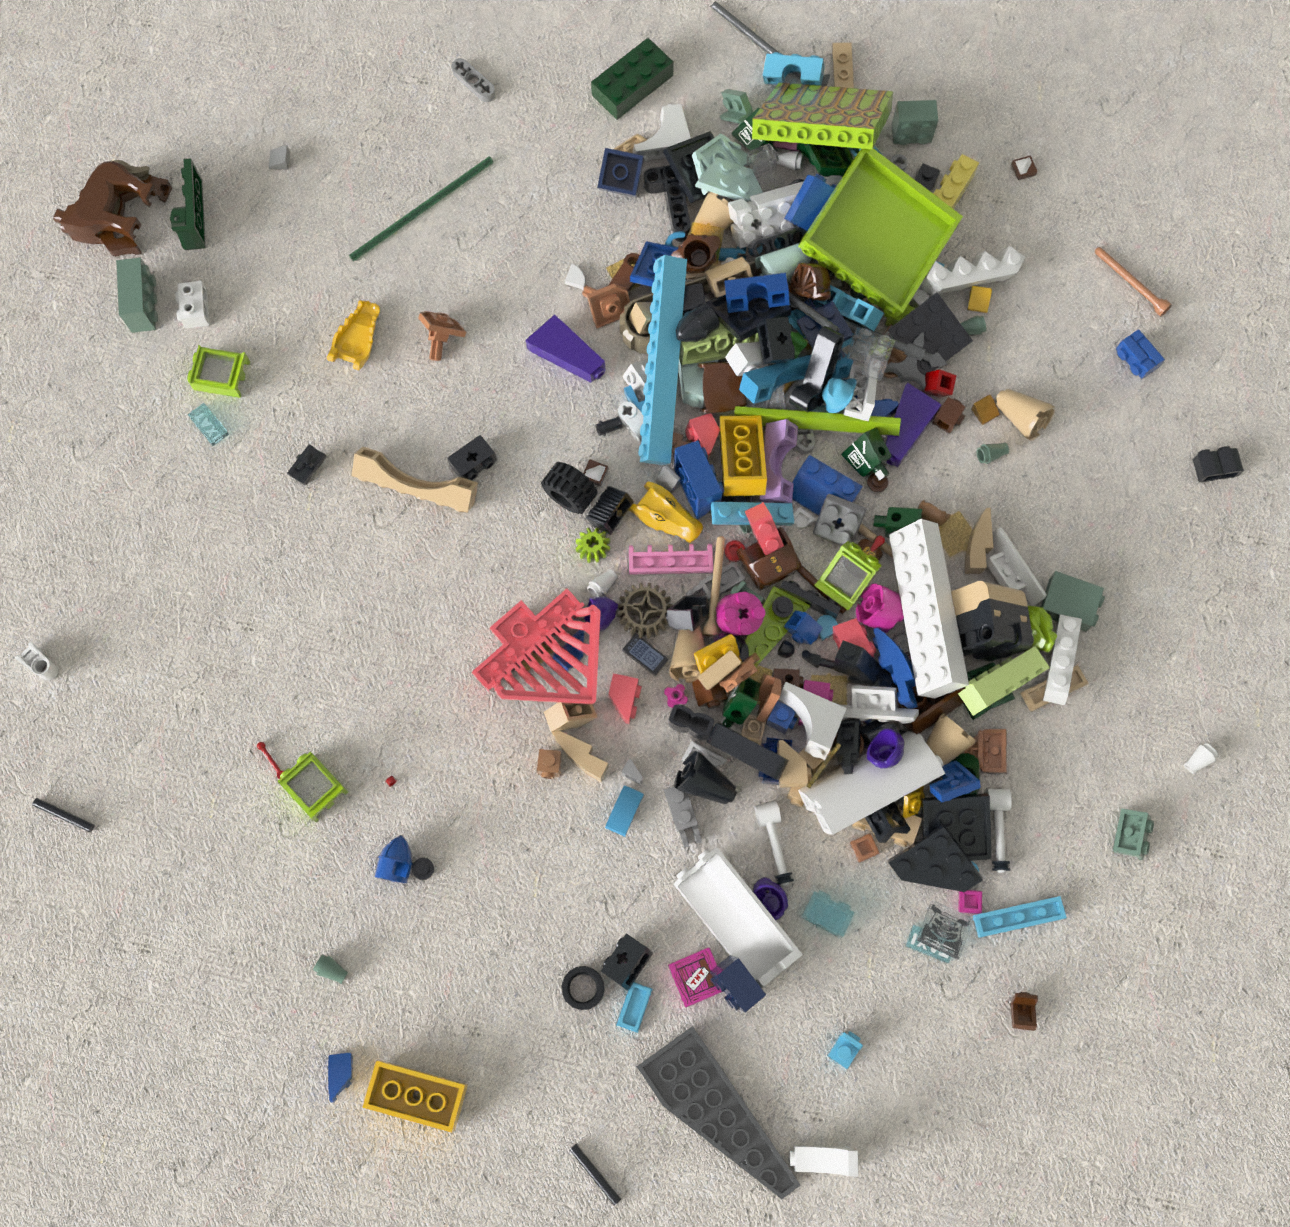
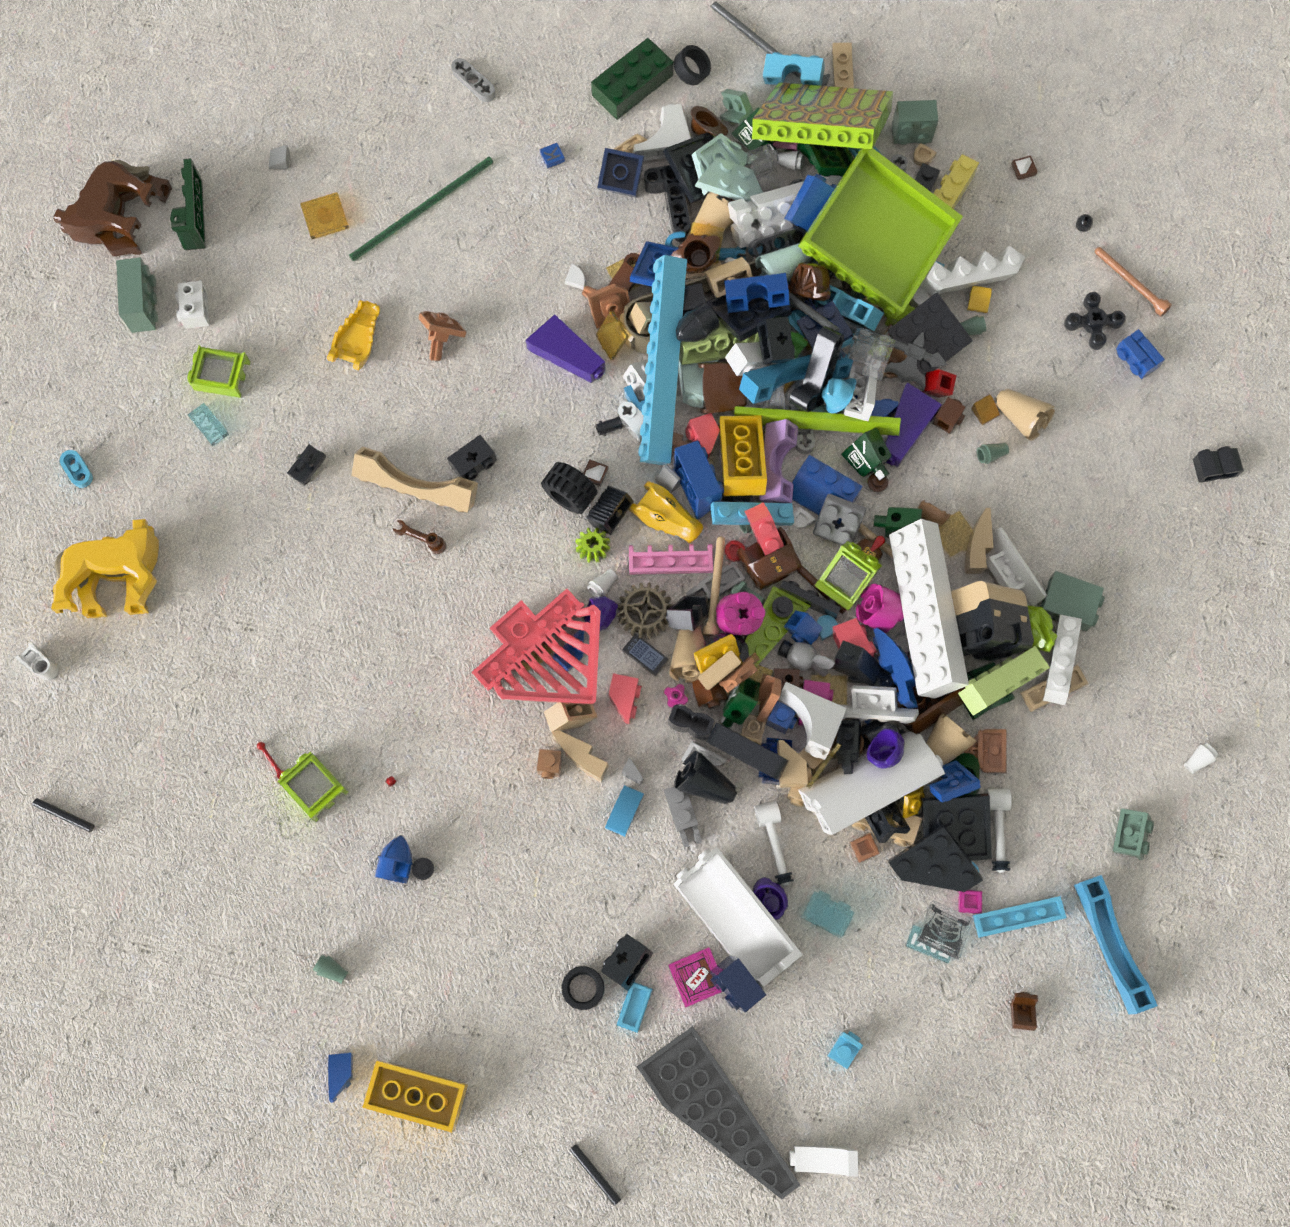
none -> yellow piece [51,519,159,619]
none -> medium azure plate [59,450,93,488]
none -> clear yellow plate [300,192,349,239]
none -> reddish brown brick [392,520,446,554]
none -> blue tile [539,143,565,169]
none -> clear yellow piece [596,311,629,360]
none -> black tyre [674,45,711,86]
none -> reddish brown piece [691,106,728,136]
none -> light grey piece [787,642,835,677]
none -> tan tile [913,143,937,166]
none -> black gear [1064,292,1126,350]
none -> dark azure arch [1074,875,1158,1014]
none -> black hinge [1076,214,1093,232]

